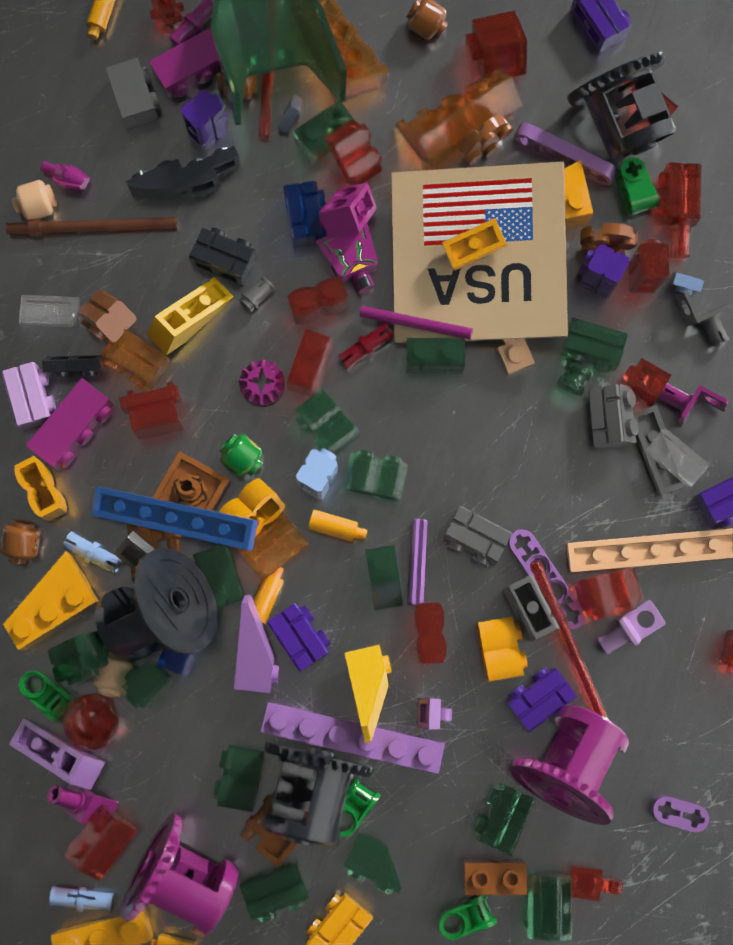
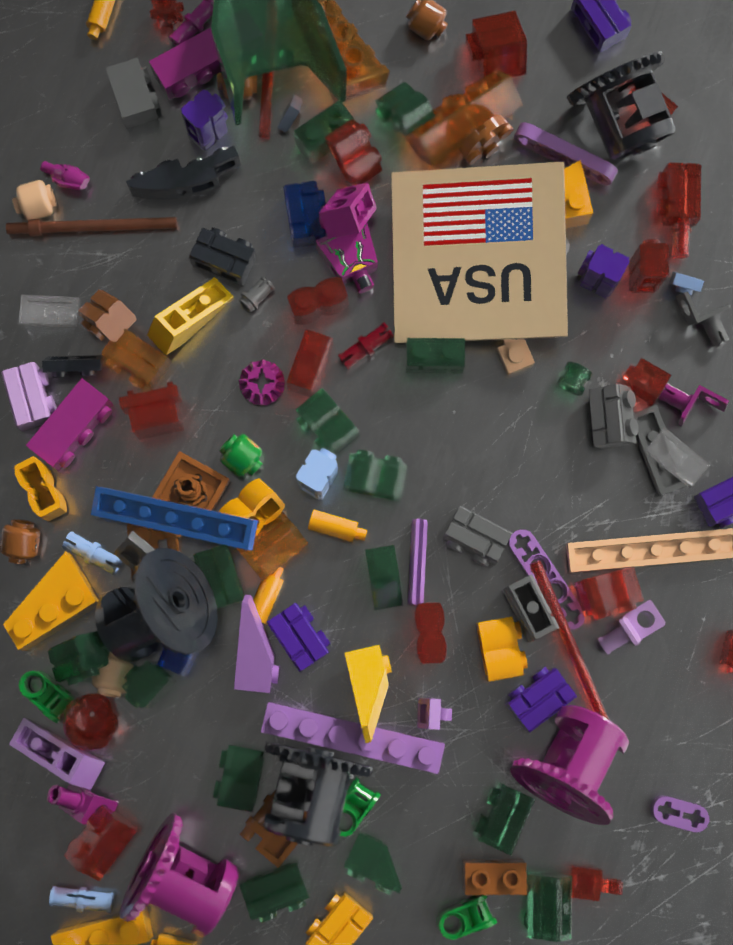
magenta bar [359,306,473,340] -> none
light orange plate [442,218,508,270] -> none
clear green brick [560,317,628,373] -> none
dark orange plate [580,223,638,255] -> none
green piece [615,157,659,216] -> none
none -> clear green brick [375,82,435,135]

